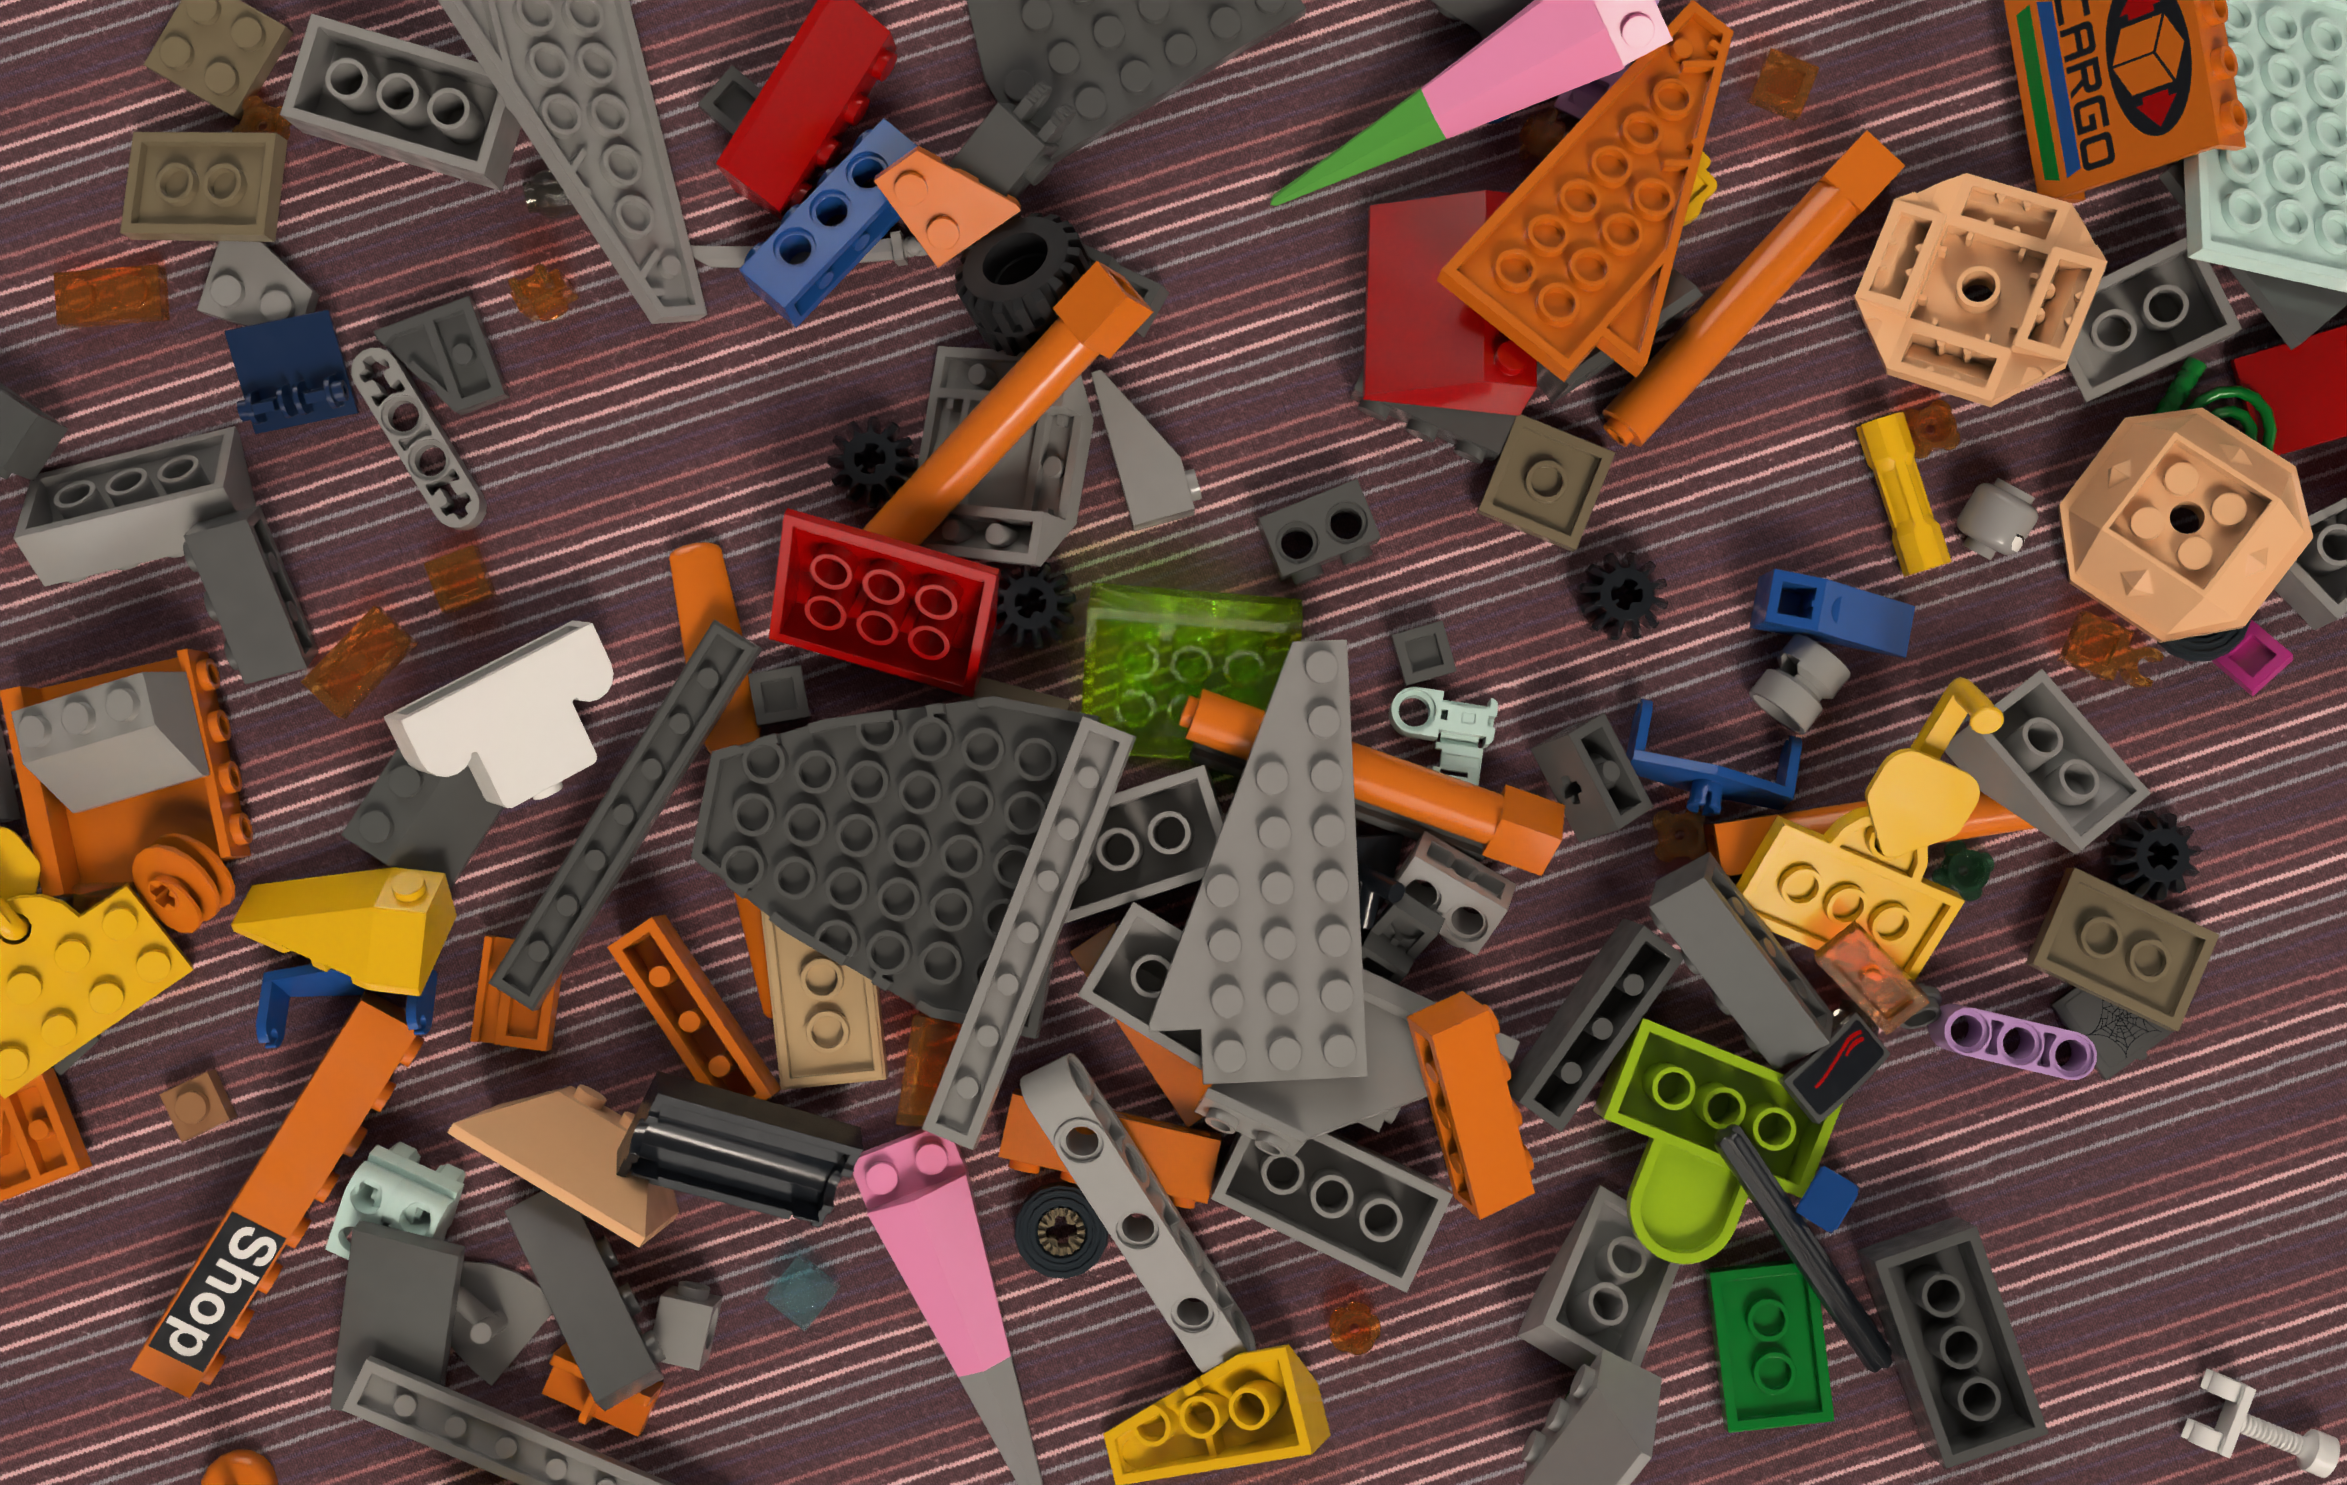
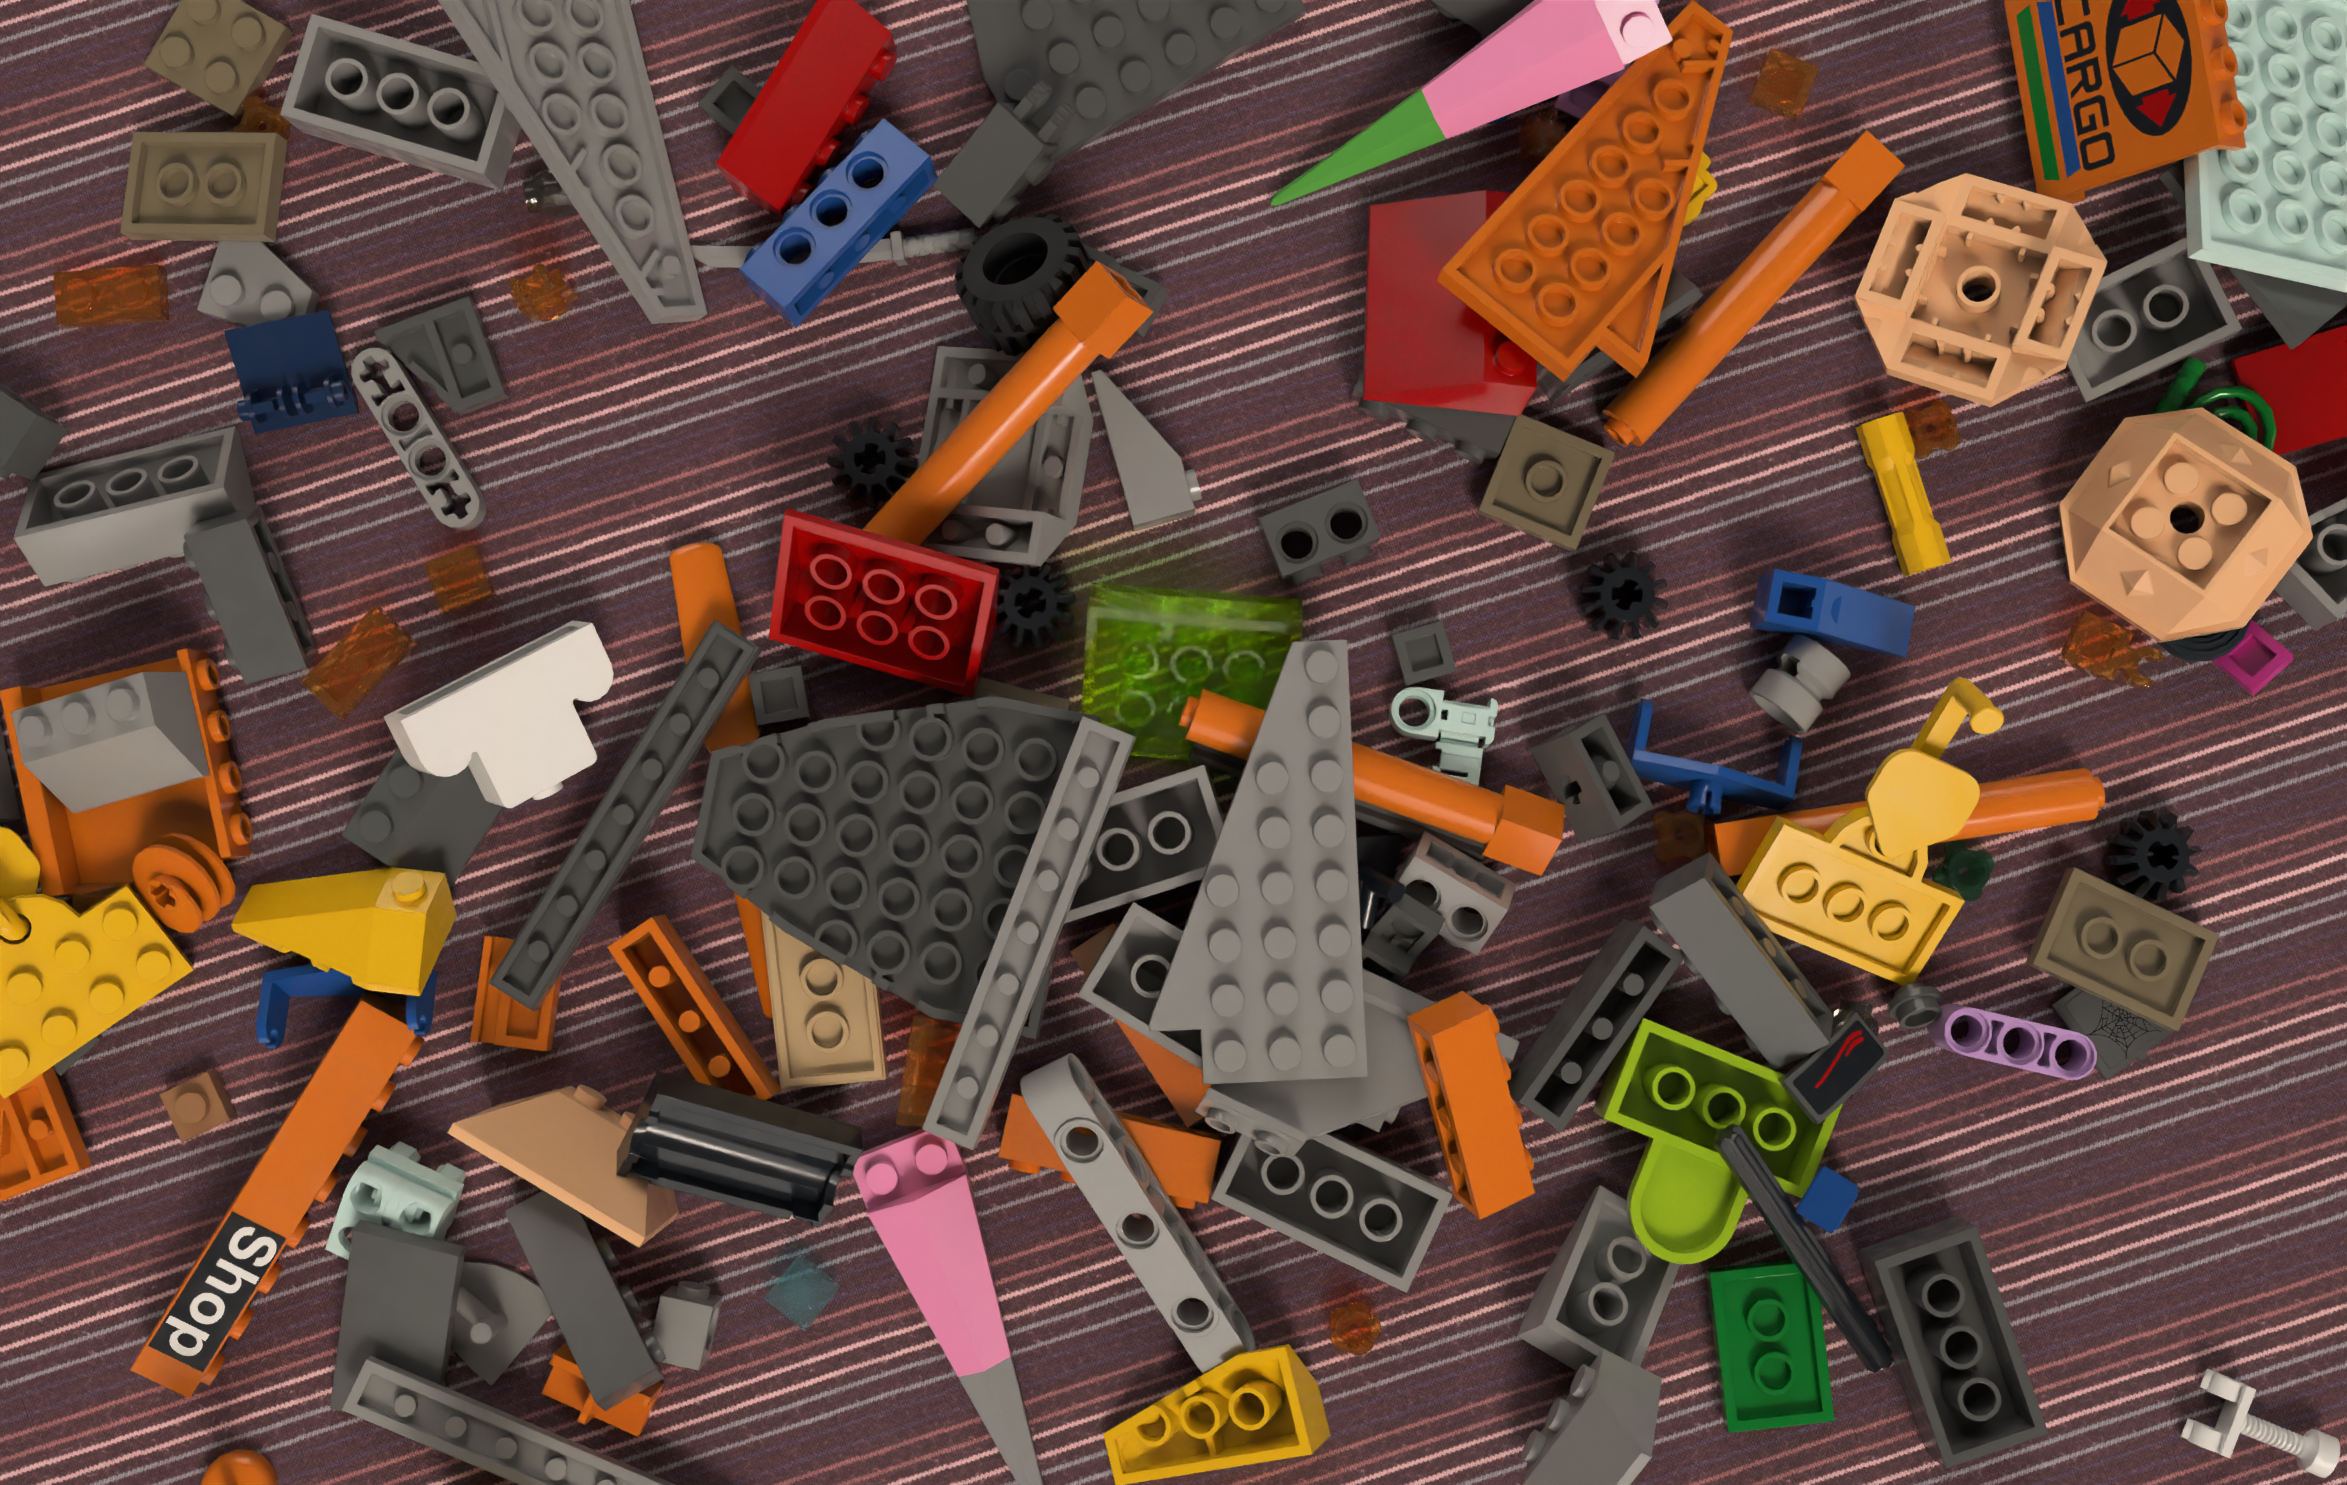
orange wing [874,146,1021,268] -> none
black bush [1014,1182,1109,1279] -> none
clear orange plate [1813,920,1930,1035] -> none
light grey slope [1945,669,2151,854] -> none
light grey head [1957,478,2039,560] -> none

